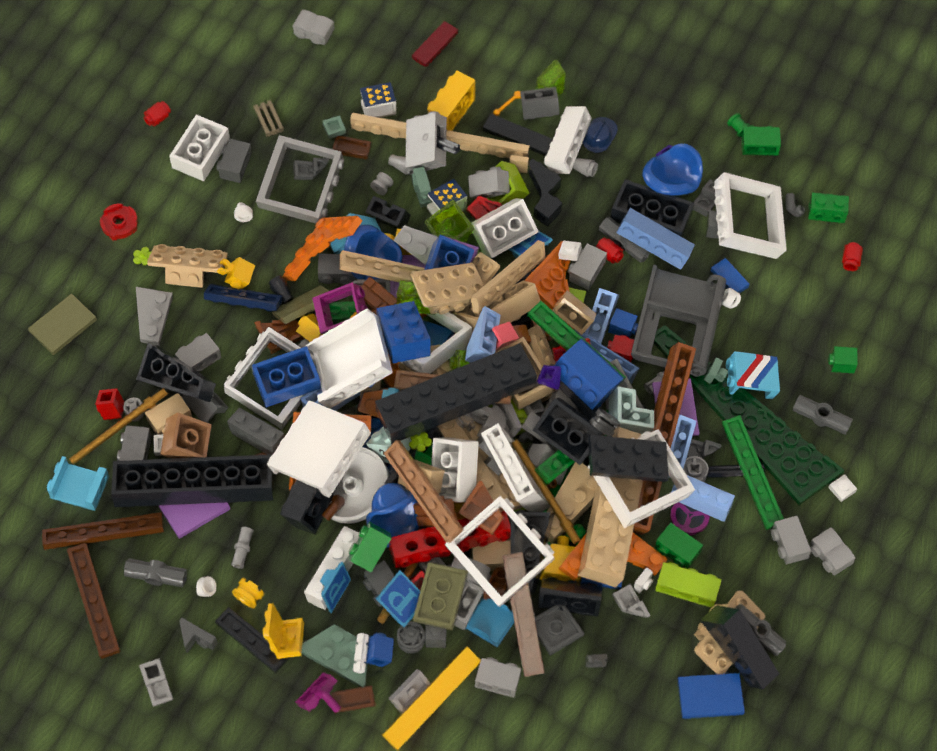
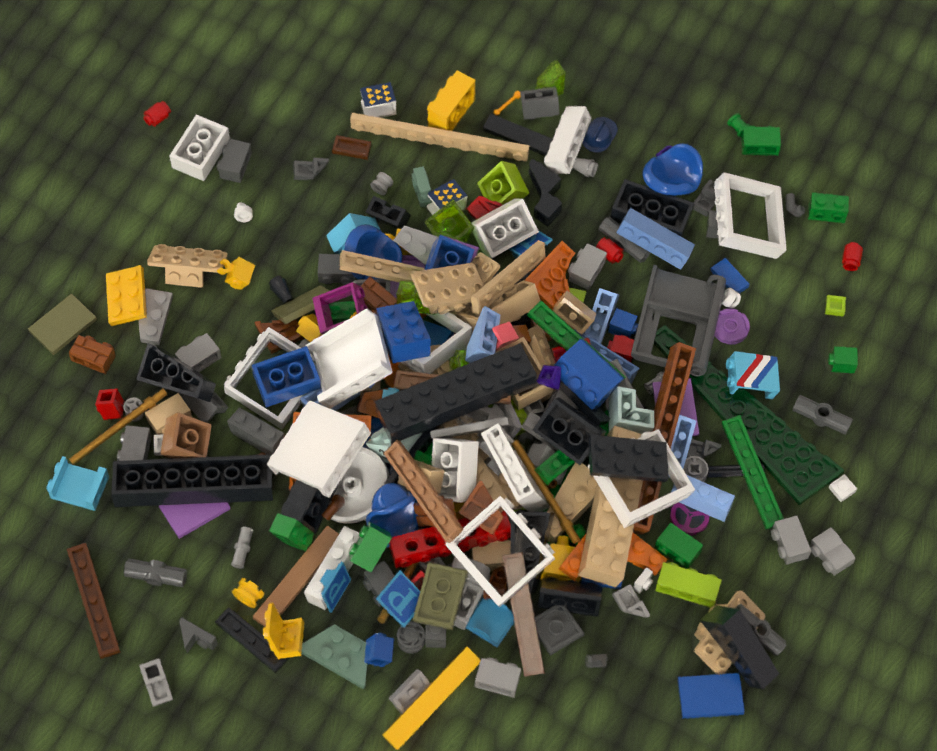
reddish brown plate [42,512,164,550] -> none
red plate [100,203,138,240] -> none
lime plant [133,247,151,265] -> none
white tile [196,576,216,597] -> none
dark blue plate [204,284,282,311] -> none
dark tan tile [254,100,283,137] -> none
light grey window [256,135,345,223] -> none
orange plate [282,216,363,281] -> none
light grey brick [293,10,335,45] -> none
magenta plate [296,672,341,713] -> none
sand green tile [323,115,346,139] -> none
reddish brown tile [331,685,375,713] -> none
white axle [353,633,369,674] -> none
light grey cone [388,155,413,175] -> none
piece [405,111,461,171] -> none
lime plant [409,432,432,452] -> none
dark red tile [412,21,458,67] -> none
light grey brick [469,167,510,199] -> none
tan tile [510,155,529,173] -> none
white plate [558,241,582,261] -> none
dark grey wheel [589,408,621,437] -> none
sand green tile [704,357,729,383] -> none
none -> dark orange brick [69,335,116,374]
none -> yellow plate [106,265,147,326]
none -> medium nougat tile [253,526,339,627]
none -> green brick [269,513,314,551]
none -> light grey tile [430,417,512,439]
none -> medium lavender tile [714,309,750,344]
none -> lime tile [825,295,846,317]

